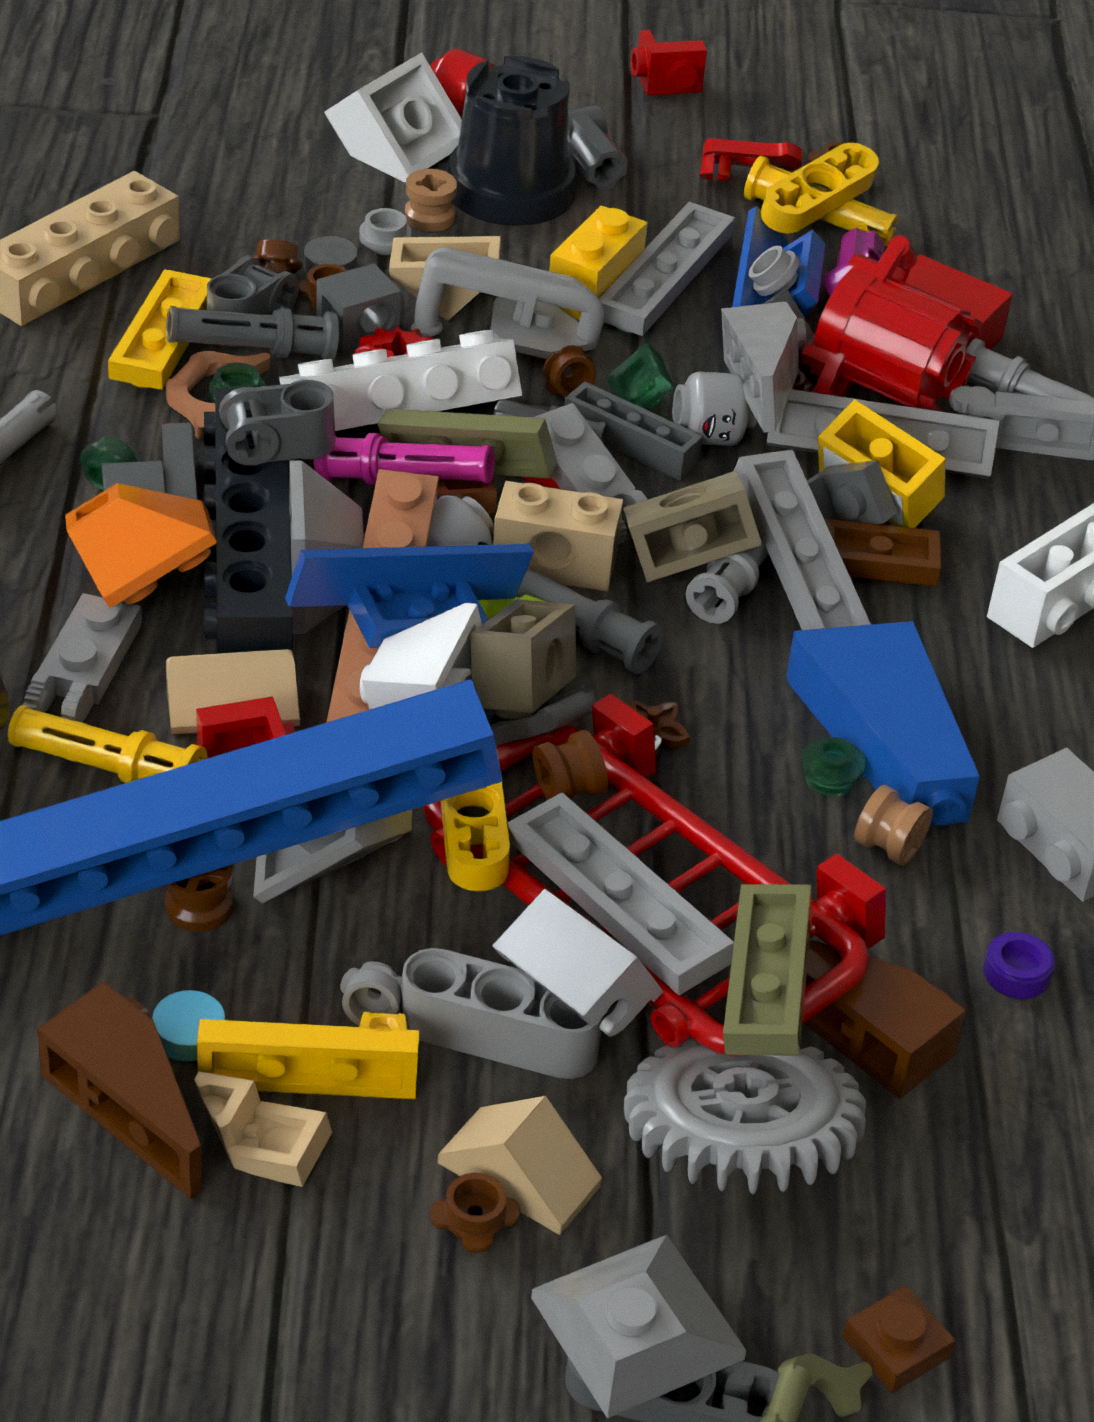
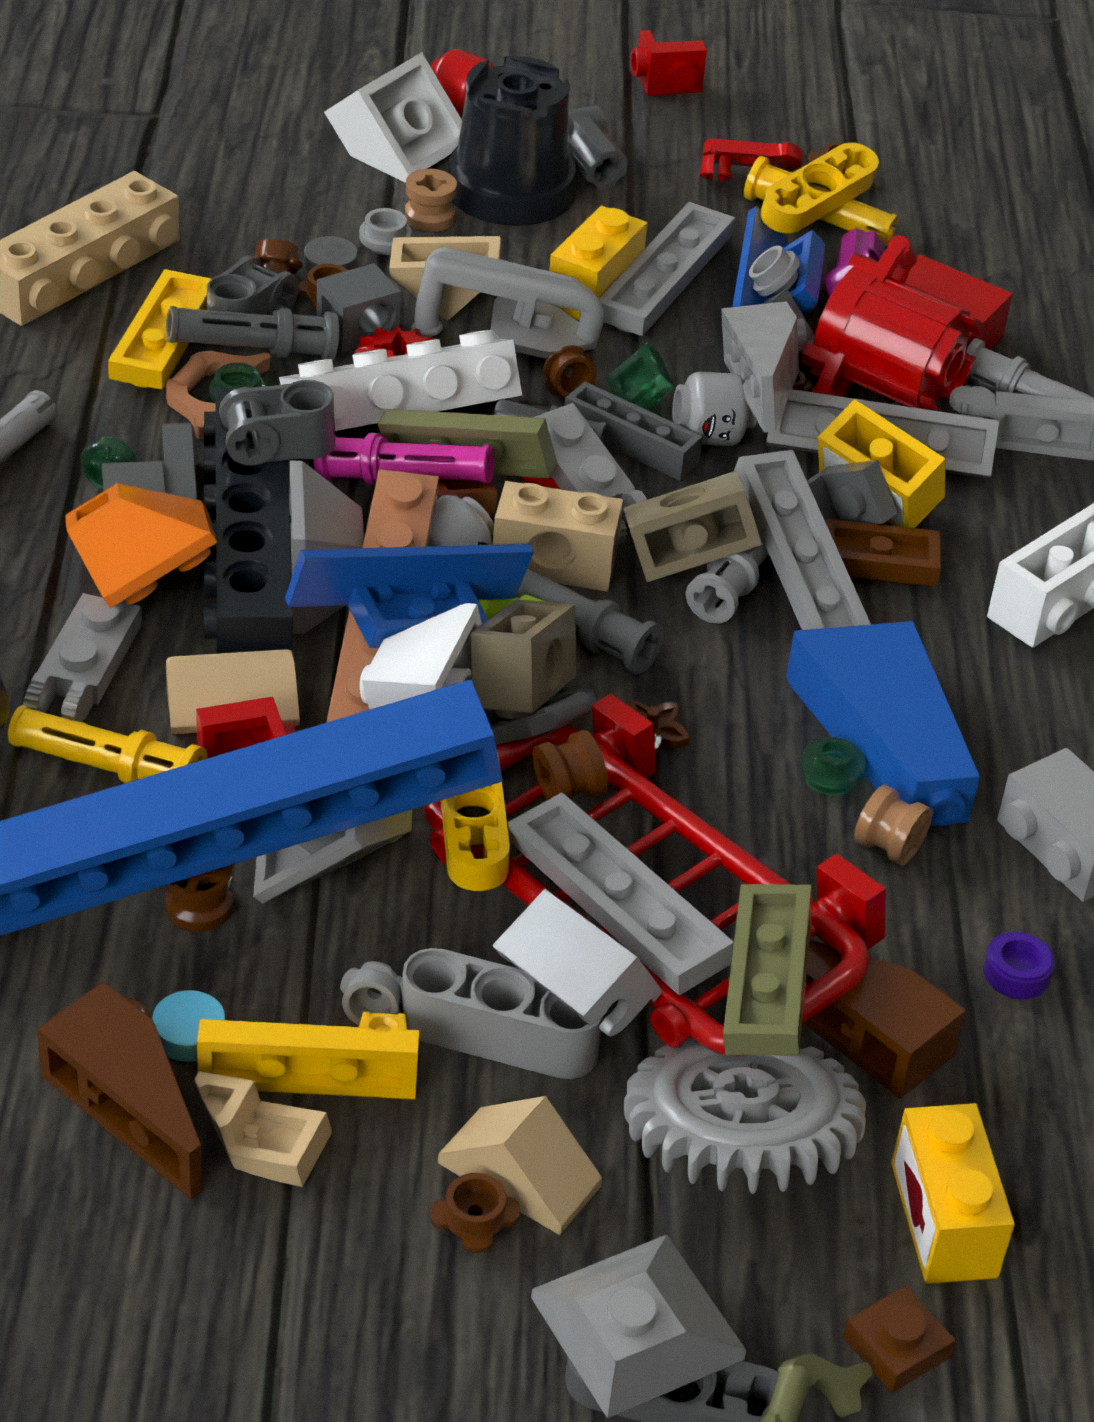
none -> yellow brick [891,1103,1015,1284]

